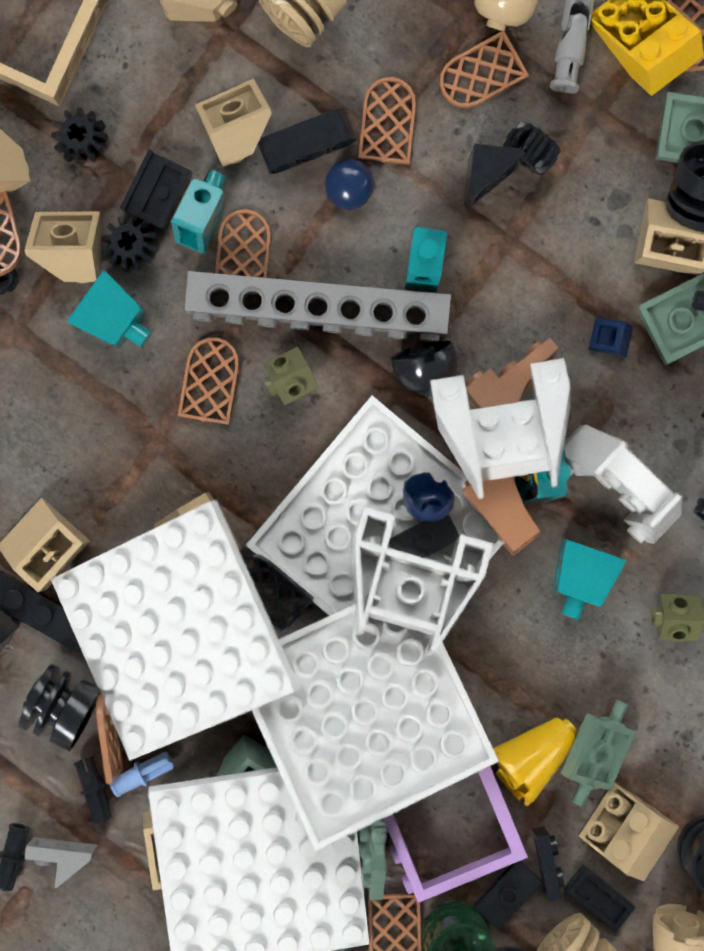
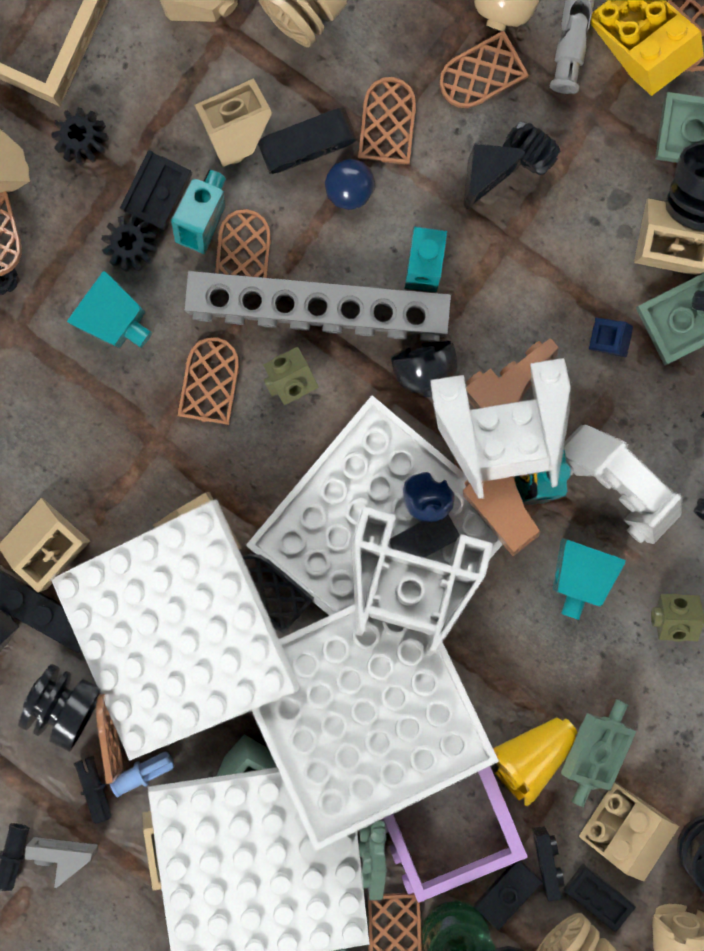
tan slope [25,211,101,283] -> none

